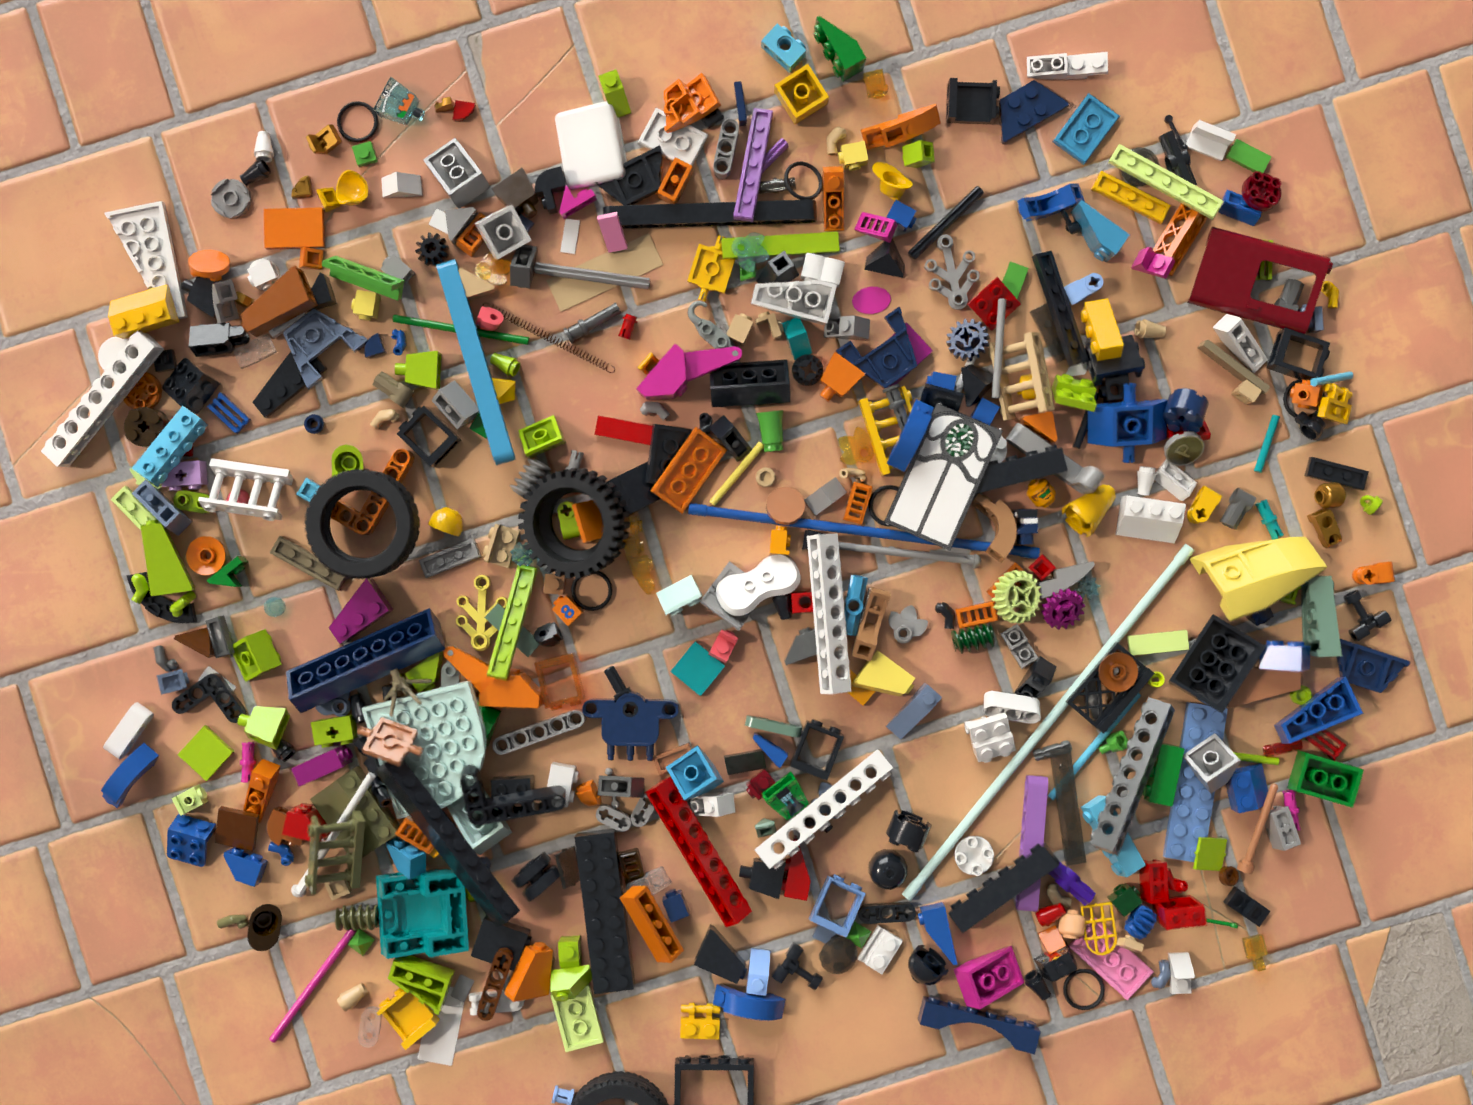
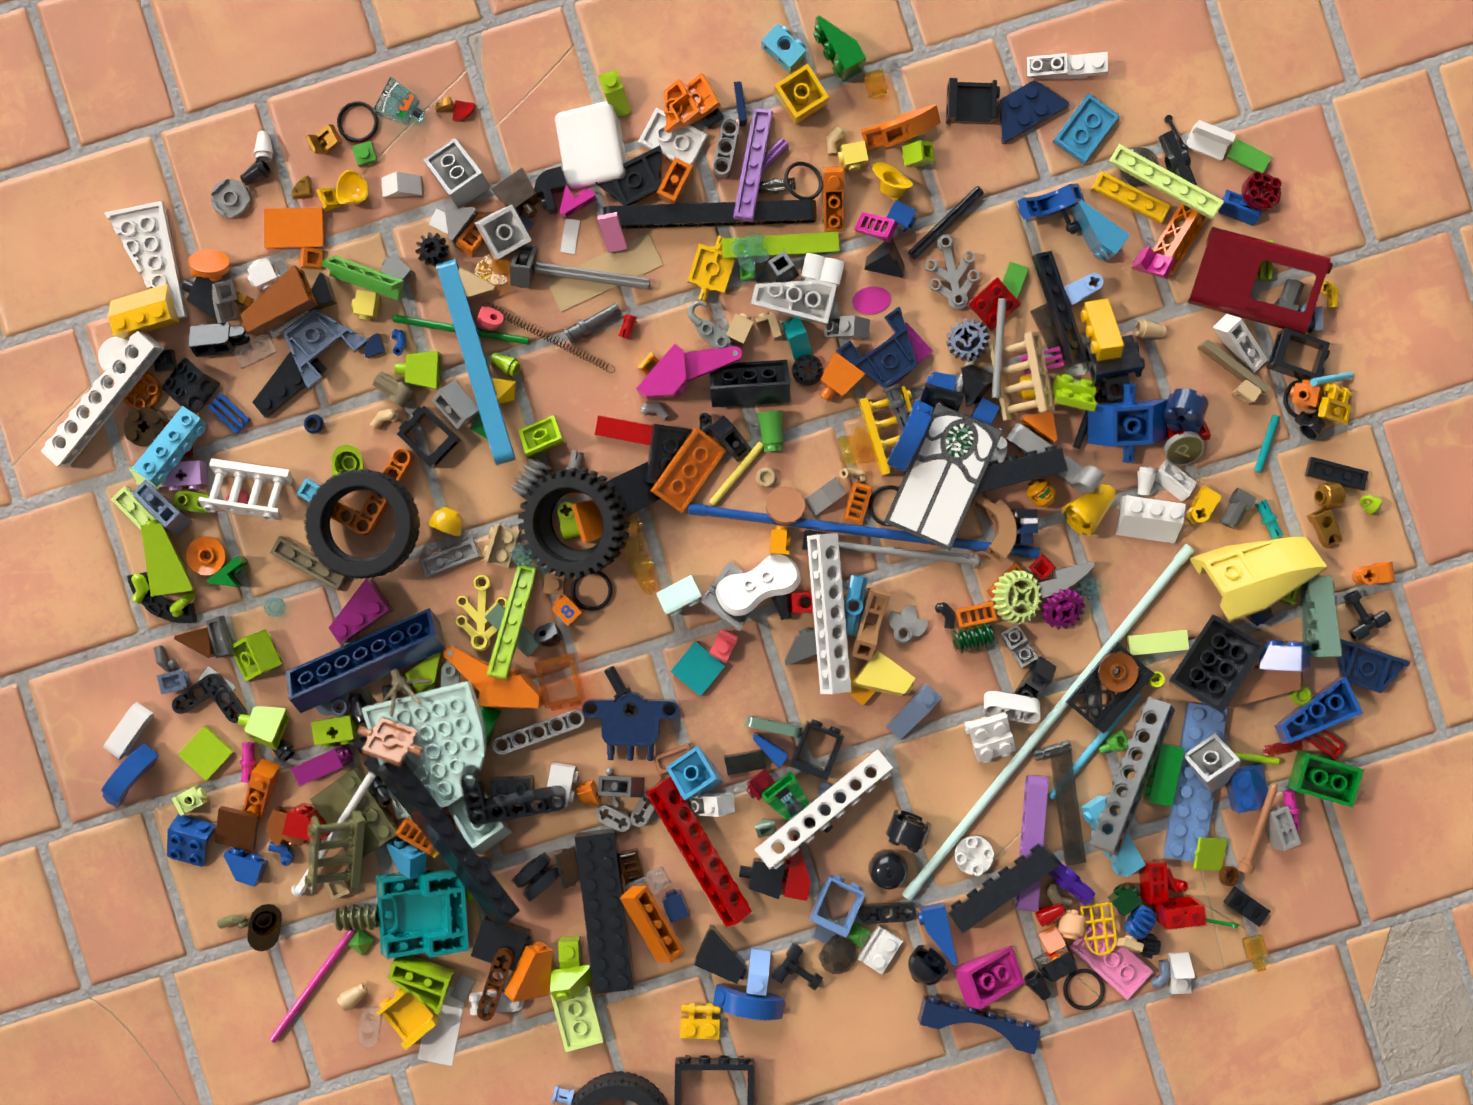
none -> dark pink tile [1021,347,1064,375]
none -> black gear [1137,933,1161,959]

